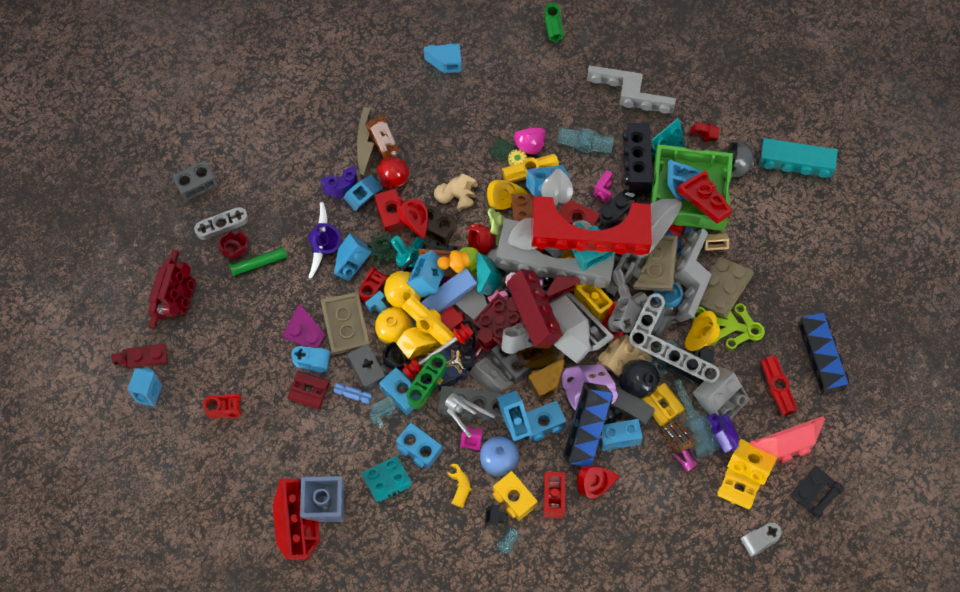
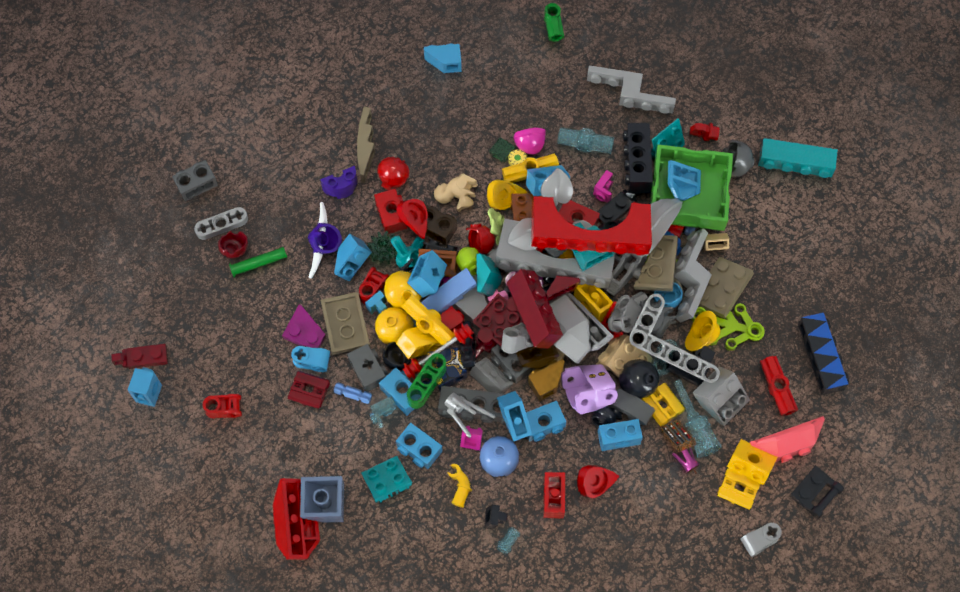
dark red piece [148,250,196,329] -> none
dark azure slope [343,175,383,212] -> none
hinge [365,115,399,159] -> none
light orange animal [437,250,470,273] -> none
yellow brick [493,471,538,521] -> none
black brick [563,382,613,466] -> none
light grey piece [612,269,632,298] -> none
red wing [677,170,732,224] -> none
dark purple cylinder [707,413,739,453] -> none

